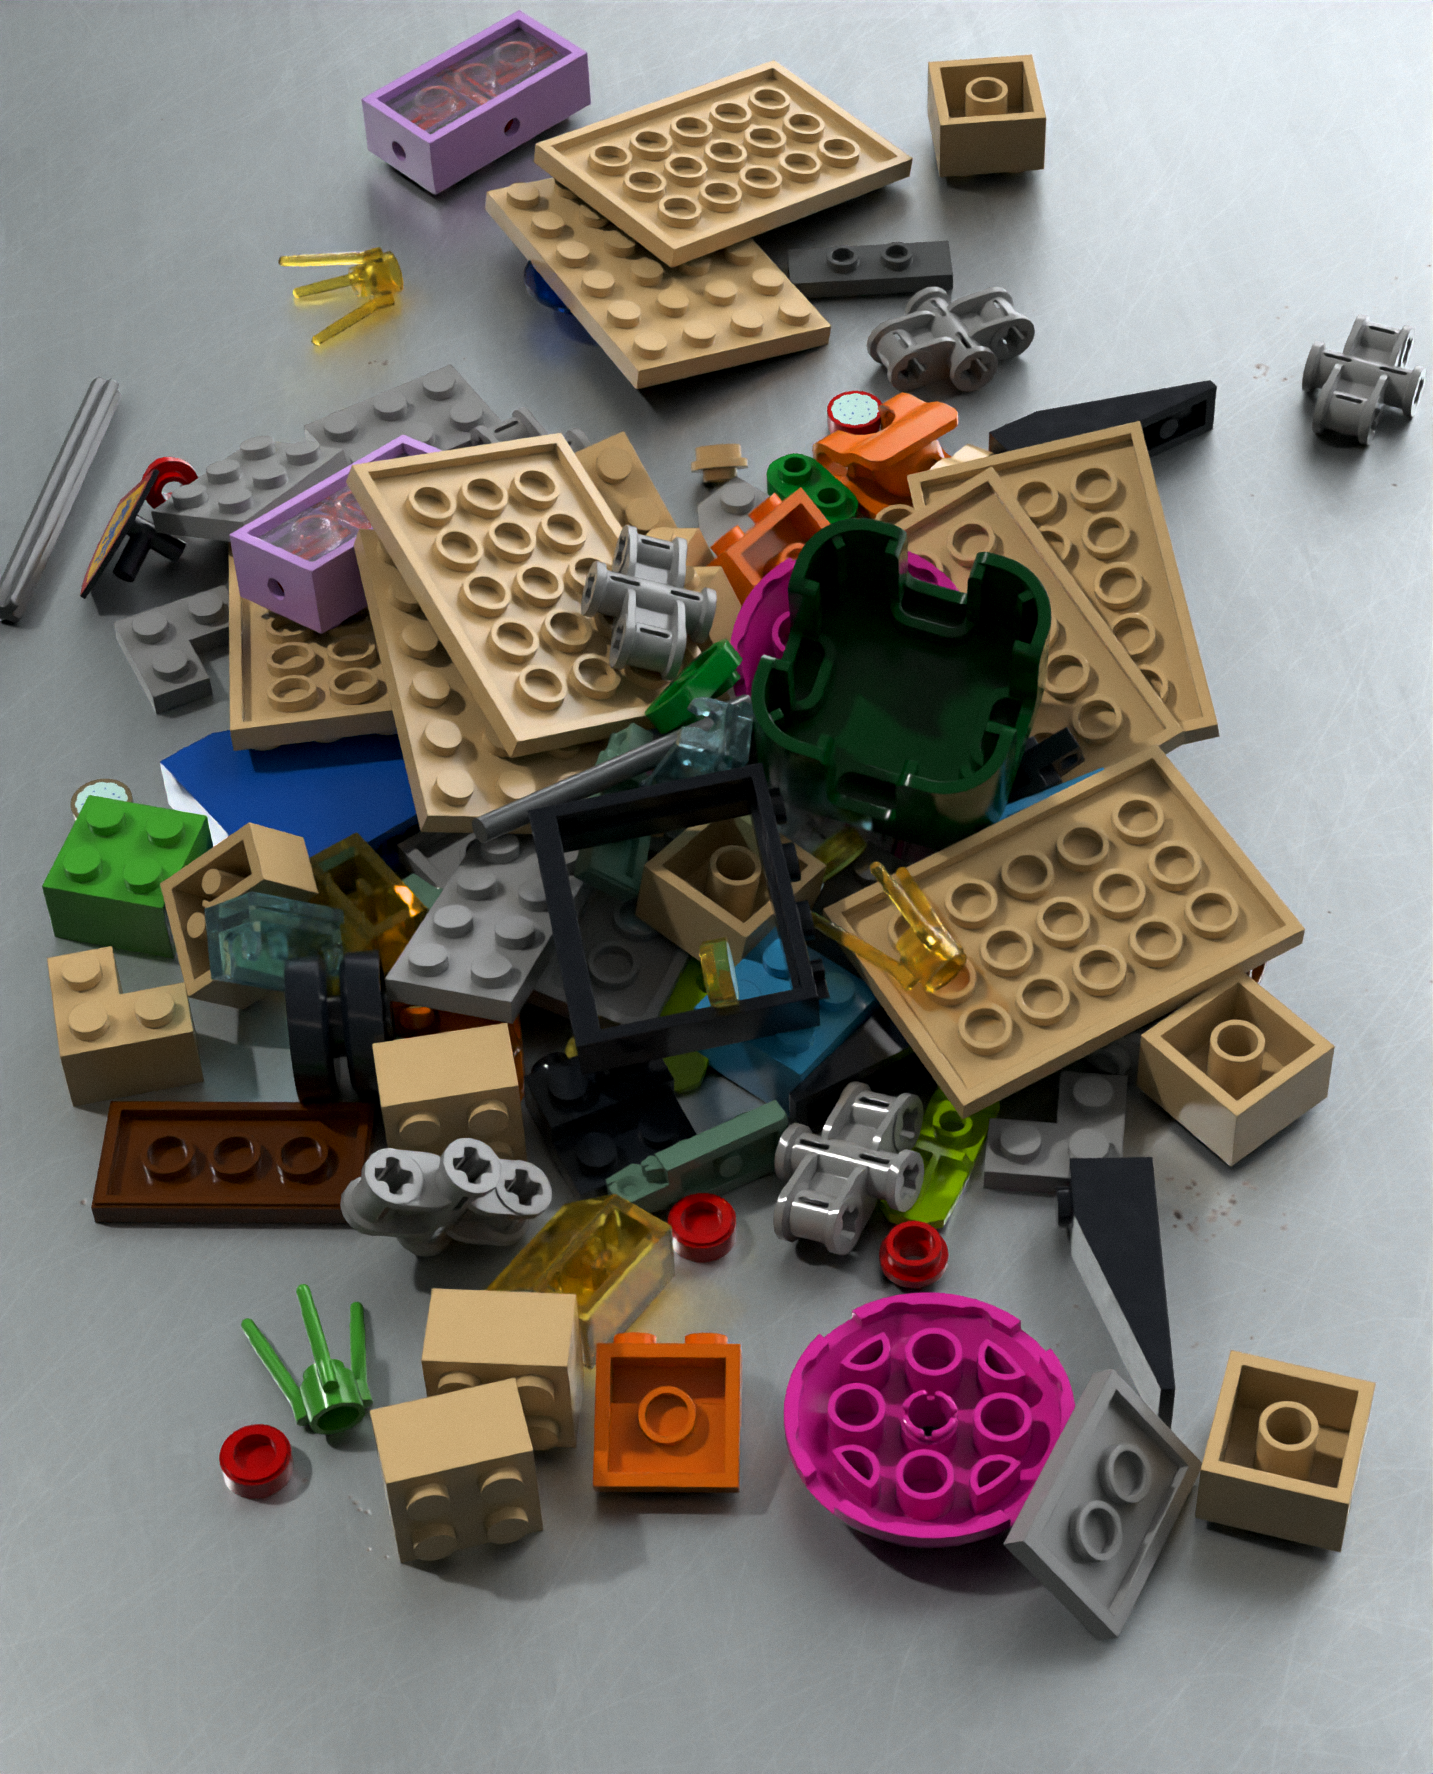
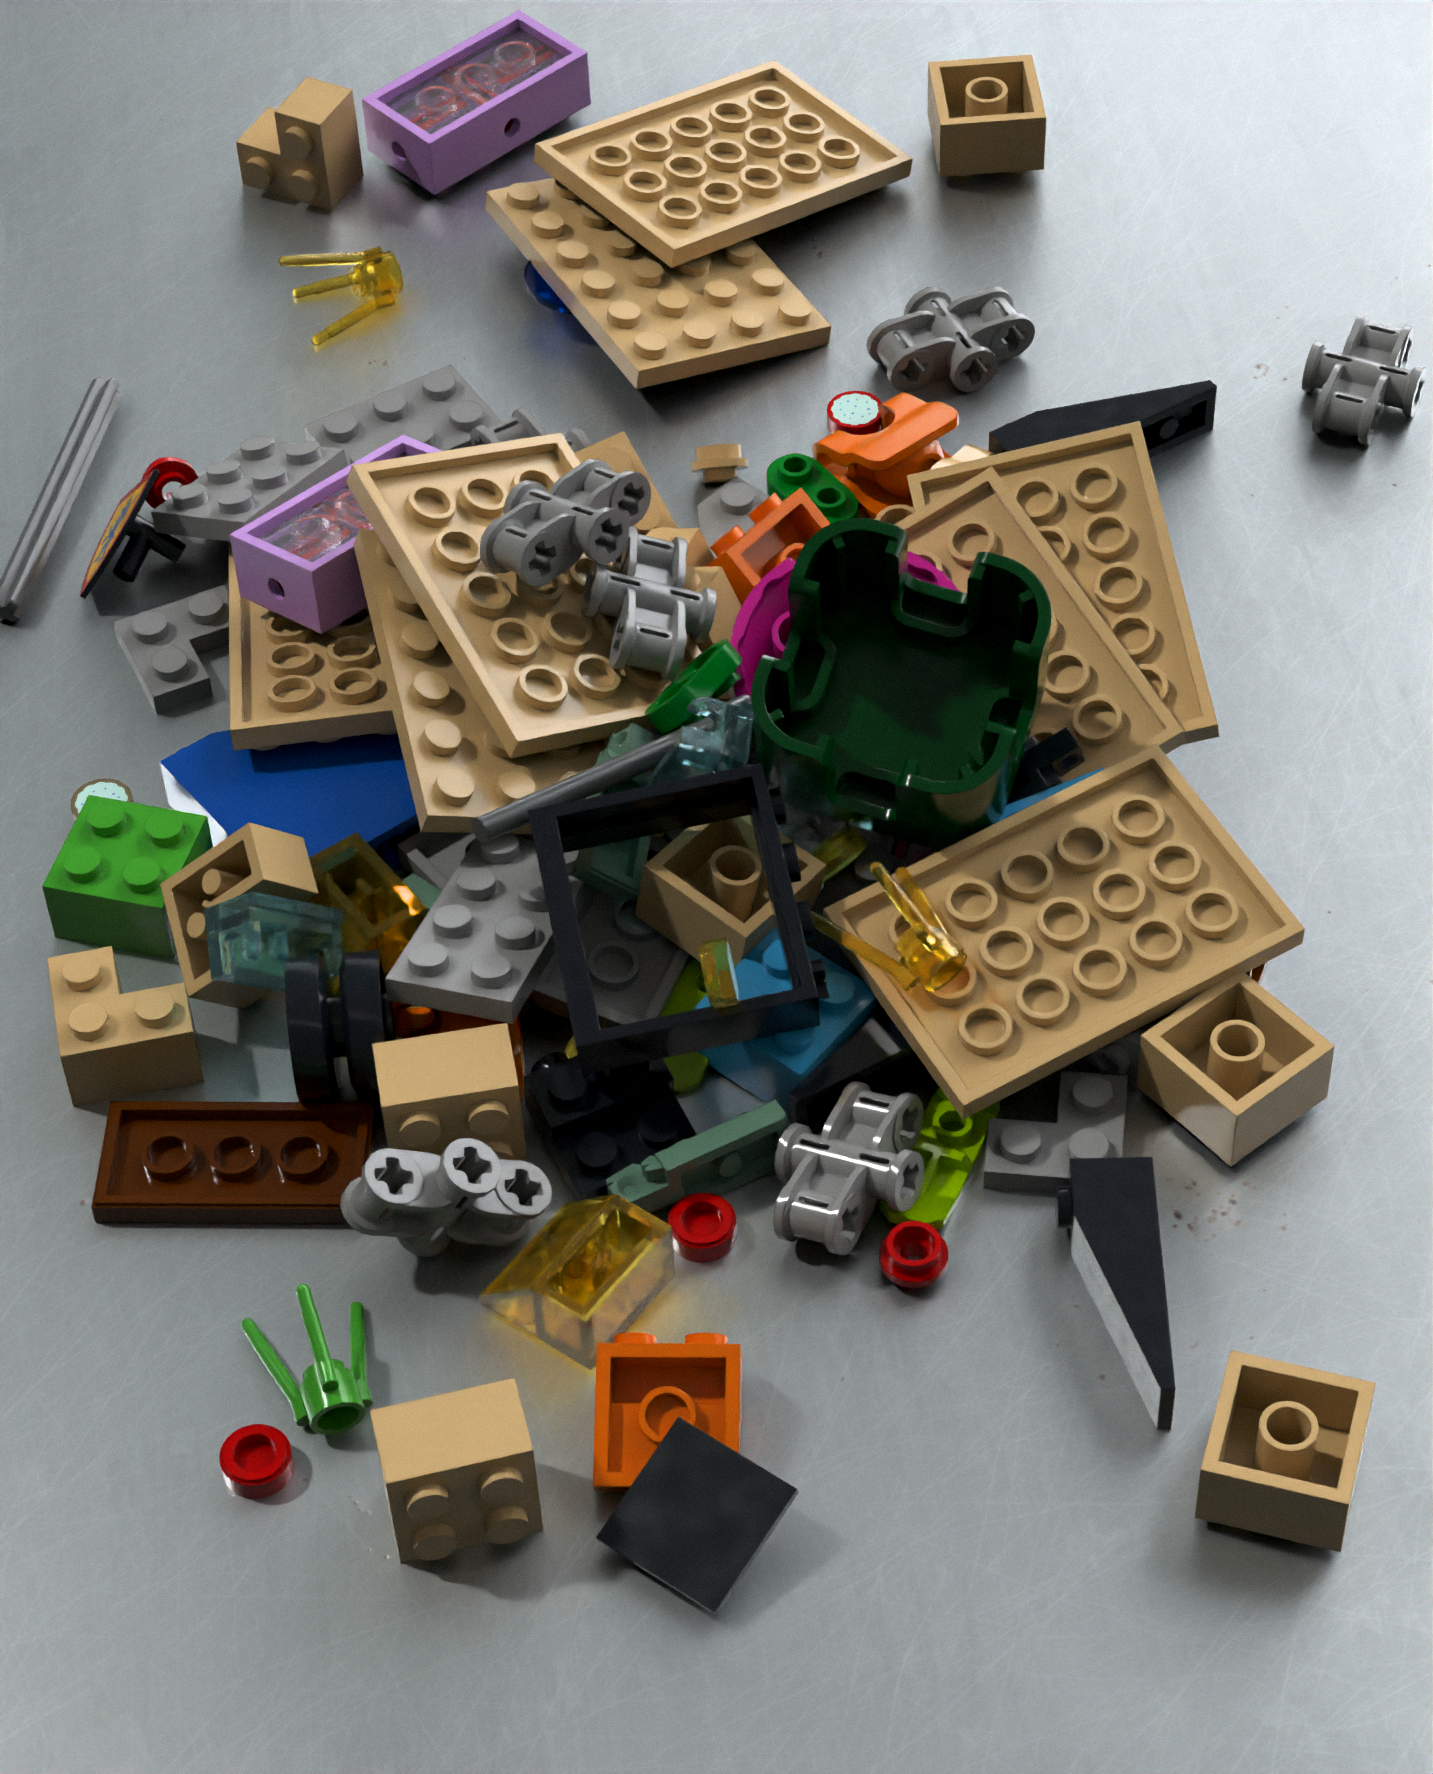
tan brick [421,1288,584,1451] -> none
dark pink brick [784,1292,1075,1548] -> none
dark grey plate [787,241,953,298] -> none
light grey plate [1003,1369,1202,1640] -> none
none -> tan brick [236,77,364,211]
none -> light grey axle [479,459,651,587]
none -> black piece [596,1417,799,1616]

